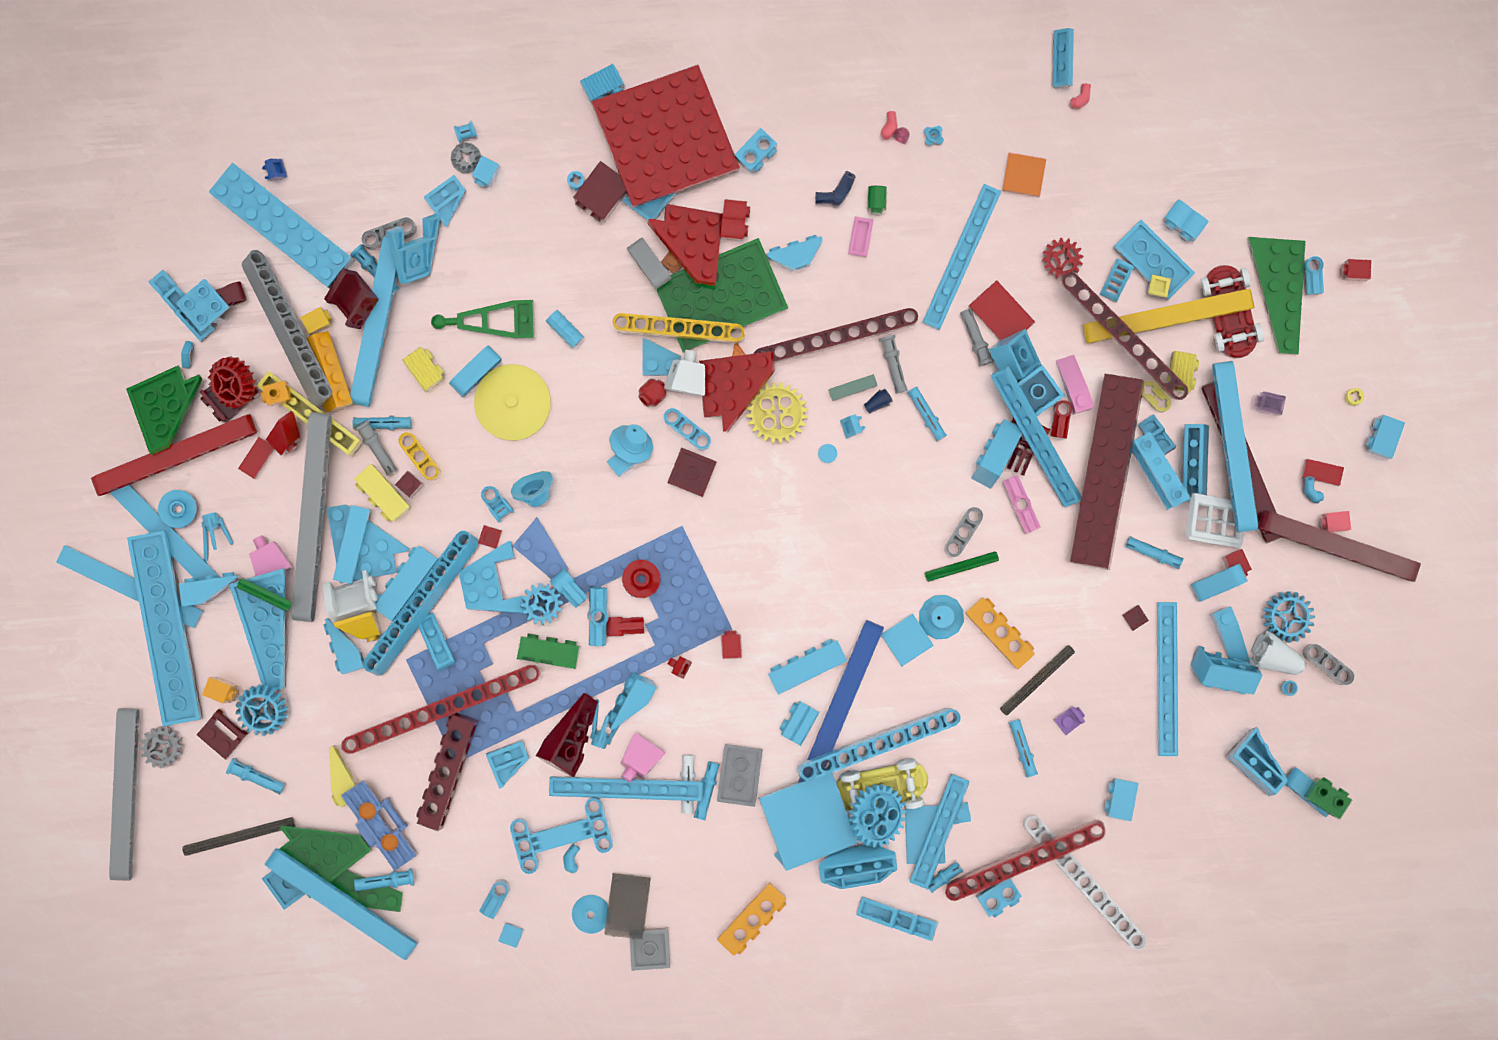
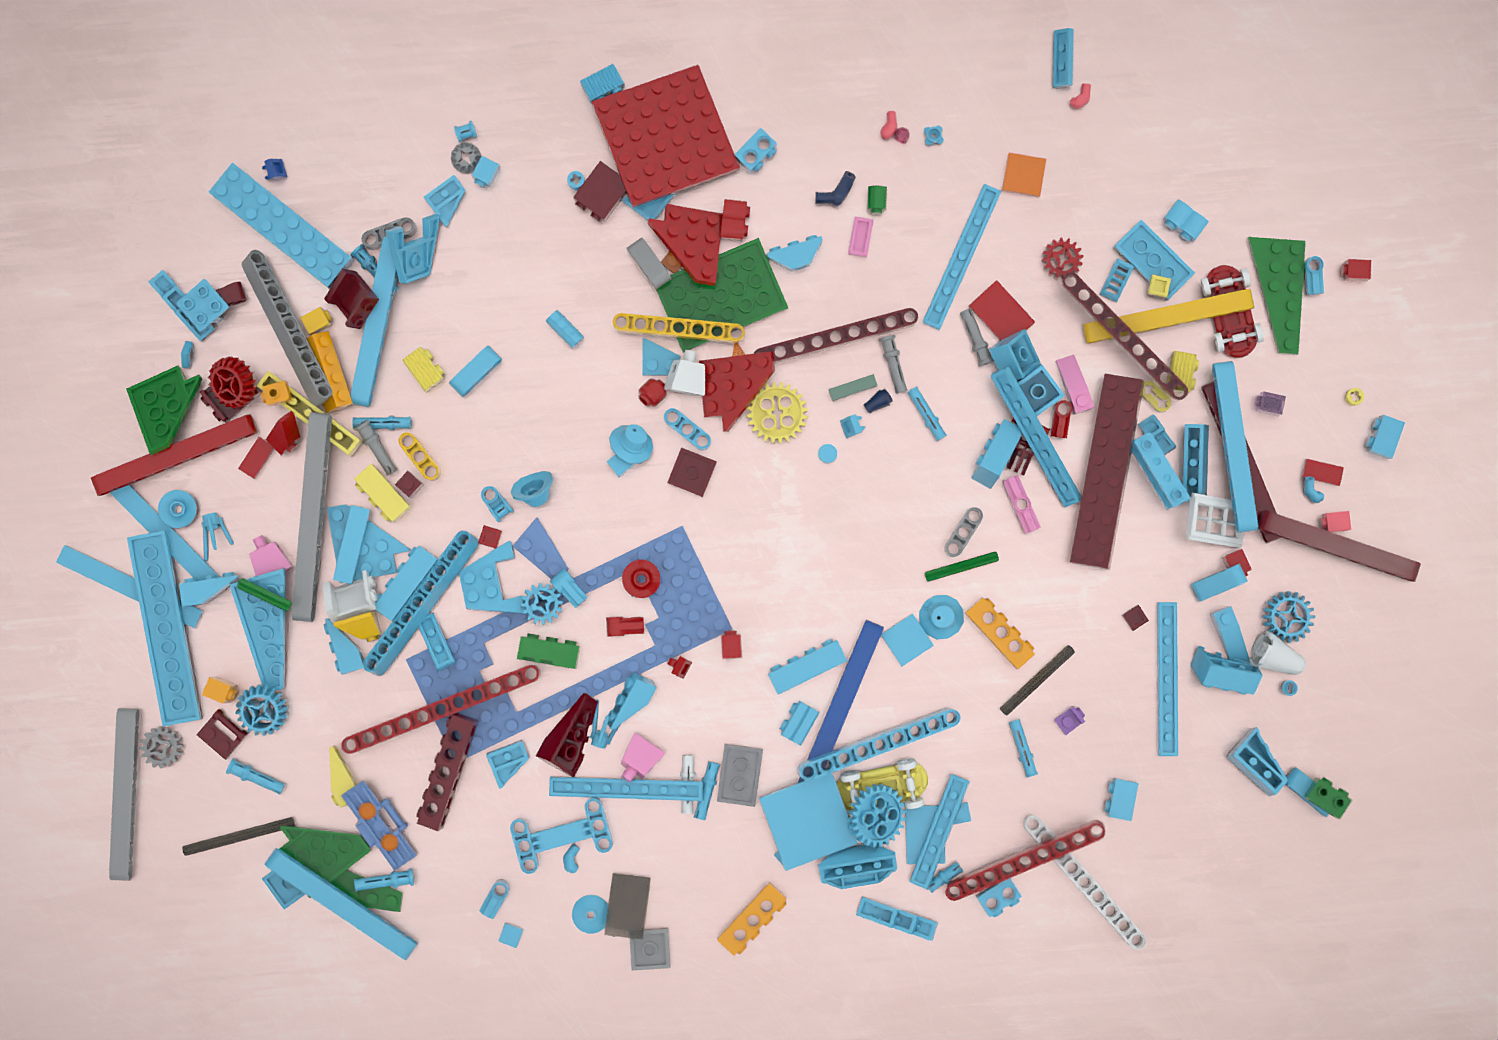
green plate [431,300,534,339] -> none
light yellow dish [474,364,551,441] -> none
medium azure piece [587,587,608,646] -> none
medium azure pin [1125,536,1184,569] -> none
light grey beam [1303,644,1354,685] -> none

